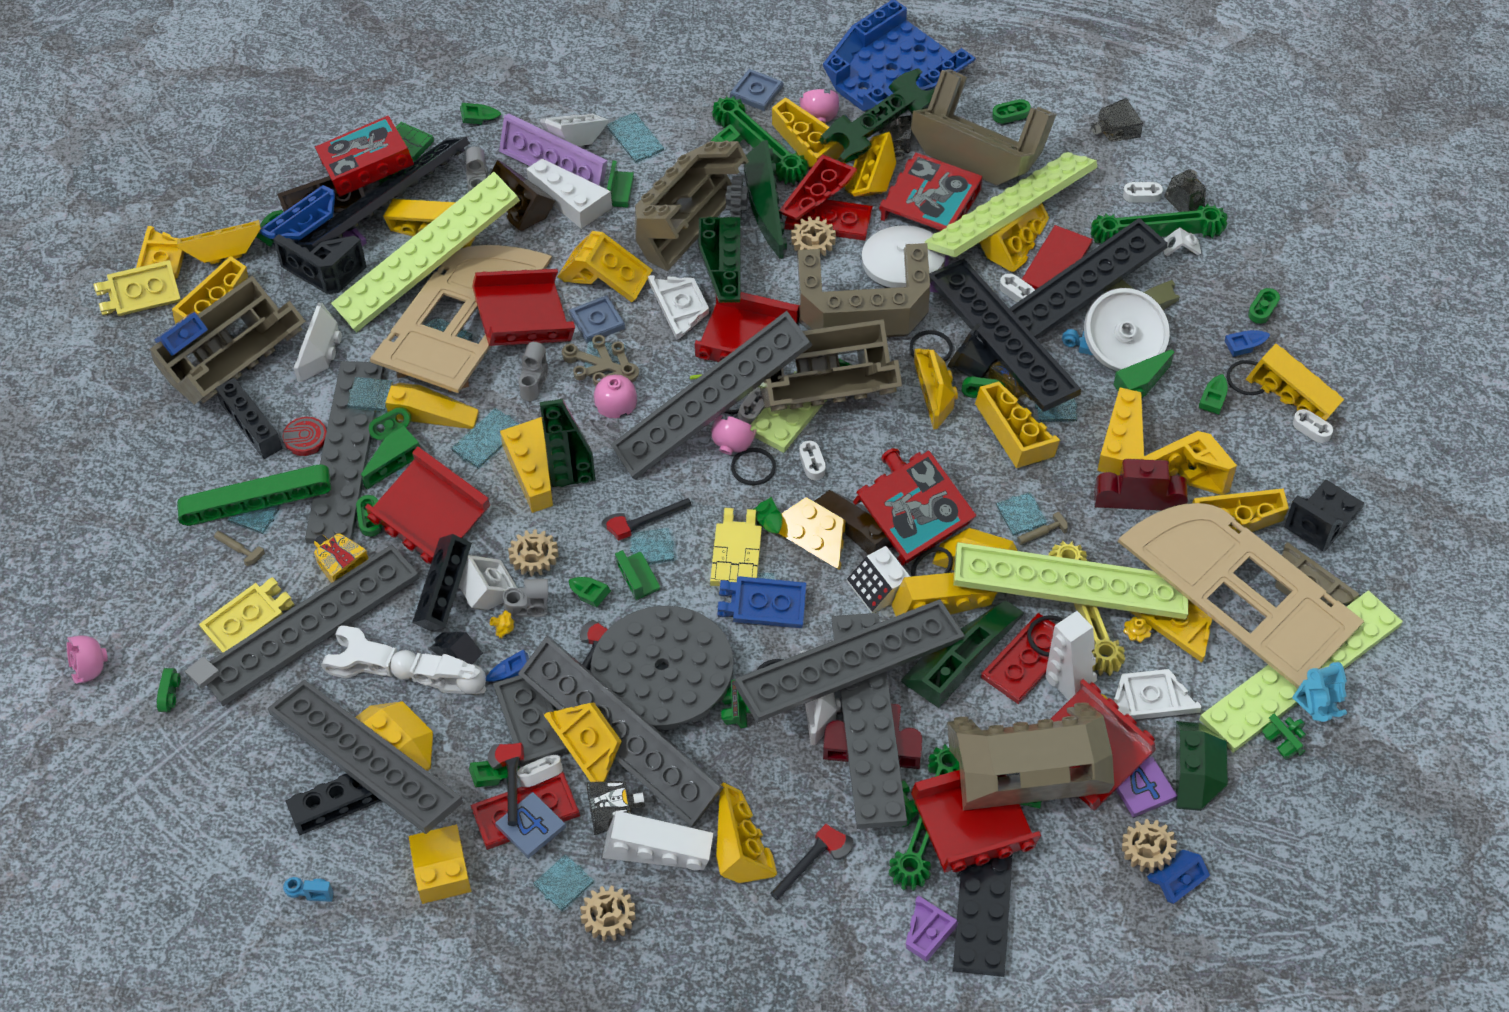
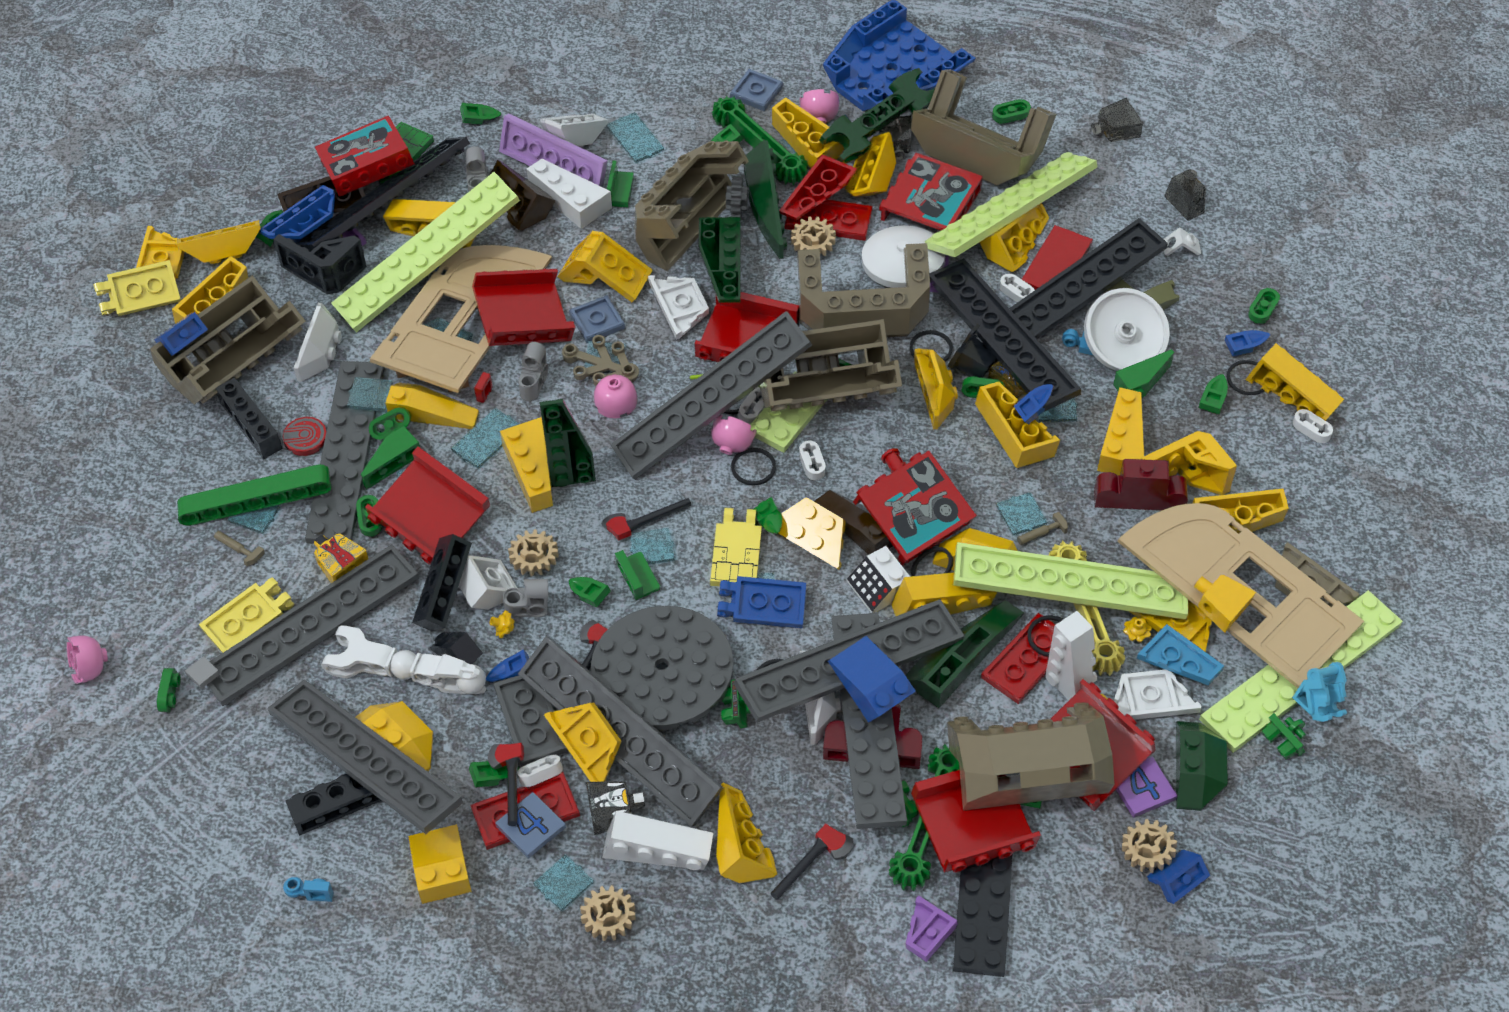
green arm [1090,203,1227,244] -> none
white beam [1123,182,1163,203] -> none
black bracket [1284,479,1364,551] -> none
none -> red tile [474,372,493,403]
none -> blue slope [828,636,916,722]
none -> blue plate [1014,384,1053,424]
none -> dark azure wing [1137,624,1224,685]
none -> yellow torso [1194,575,1256,633]

